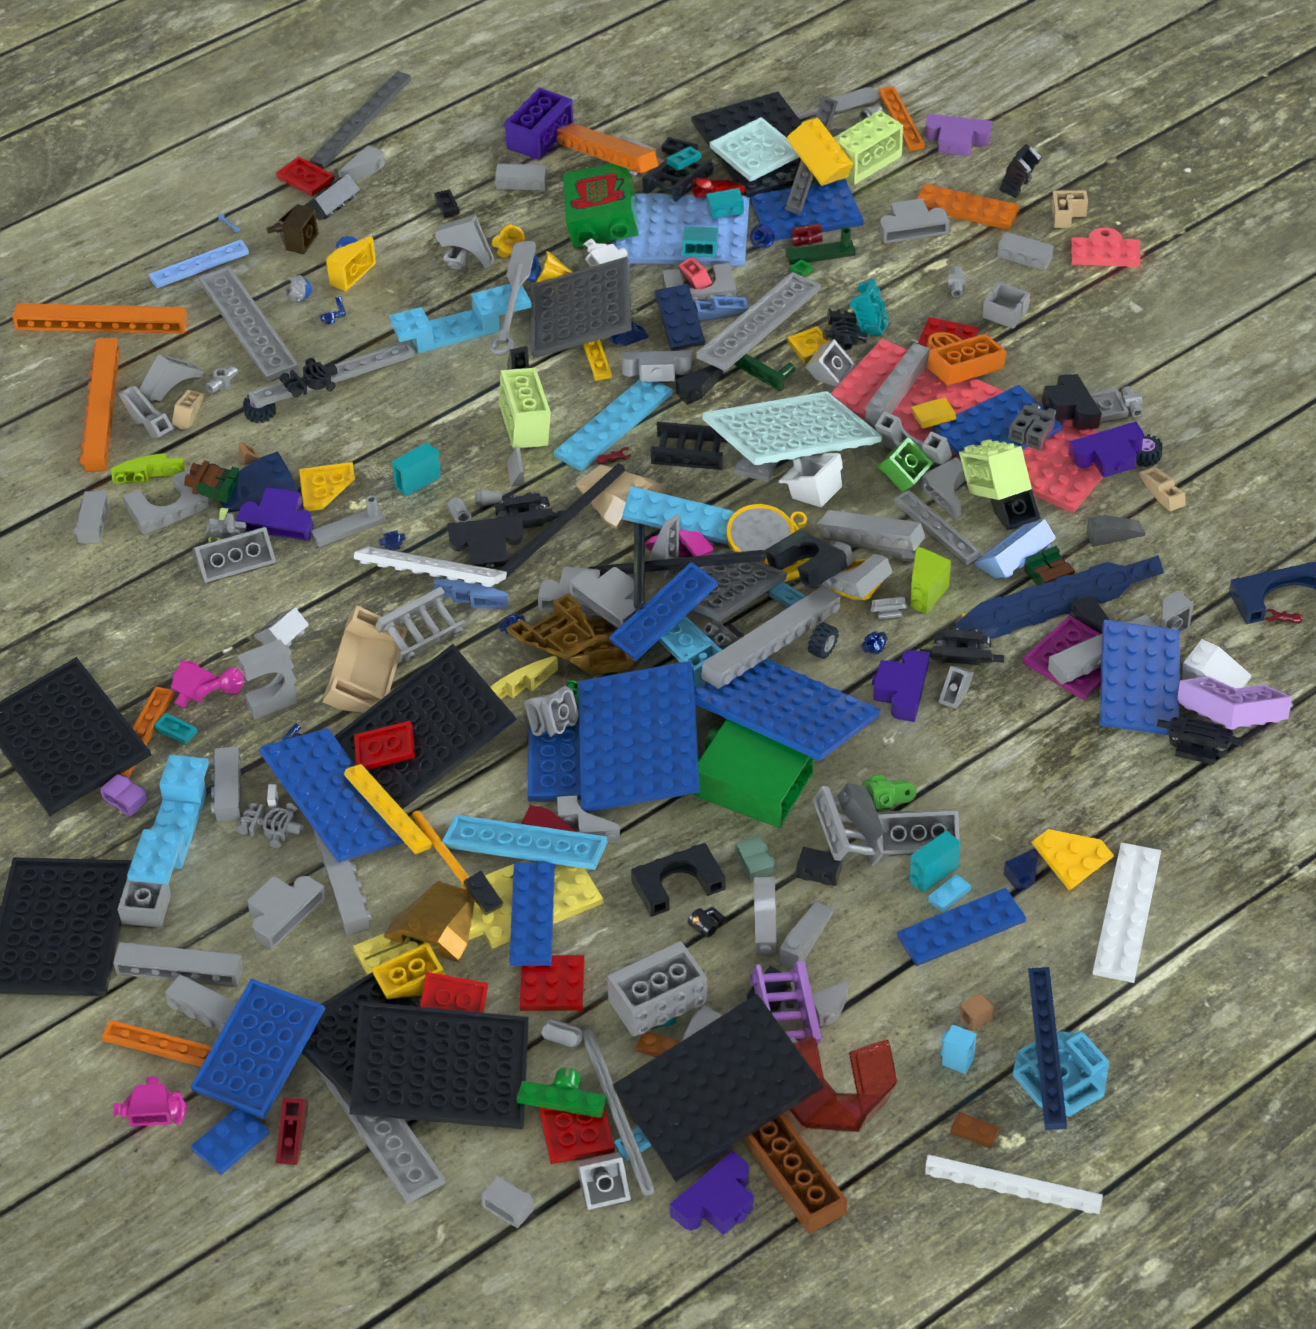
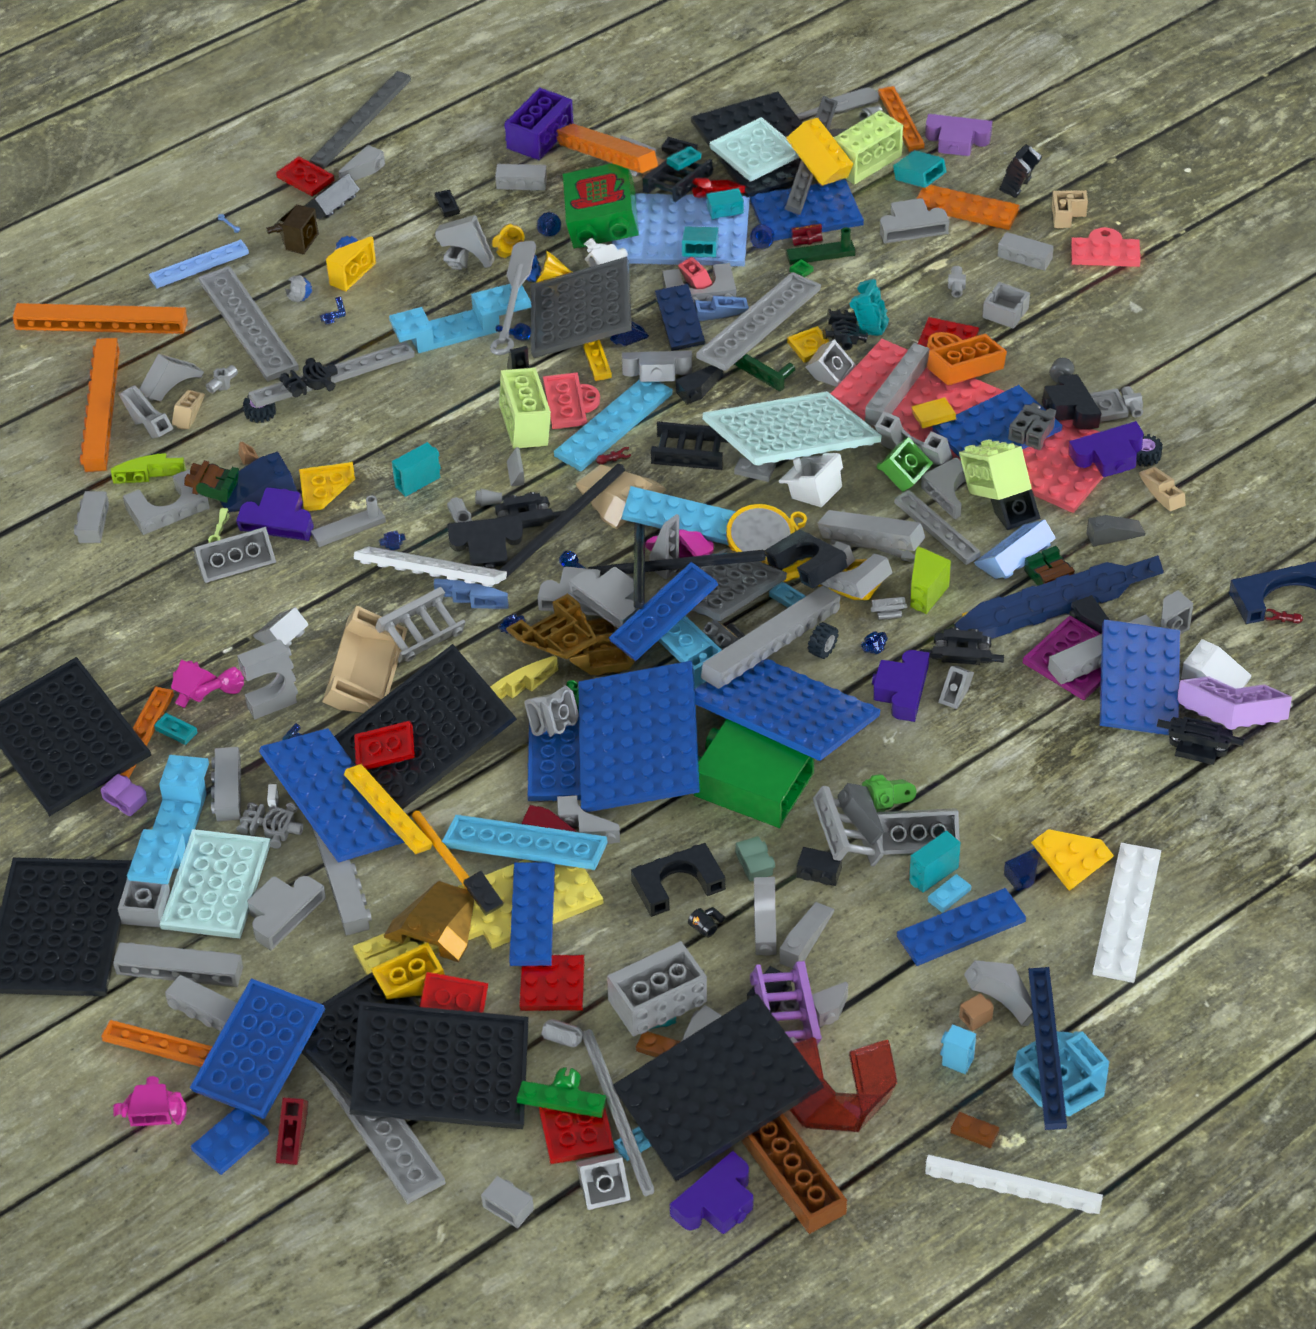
light grey plate [205,513,246,538] -> none
none -> light aqua plate [160,829,270,939]
none -> clear blue plate [495,323,531,341]
none -> clear blue plate [536,212,562,237]
none -> coral plate [543,372,600,429]
none -> clear blue plate [559,551,587,569]
none -> teal brick [893,150,946,188]
none -> light grey arch [964,960,1033,1026]
none -> dark grey head [1049,357,1074,383]

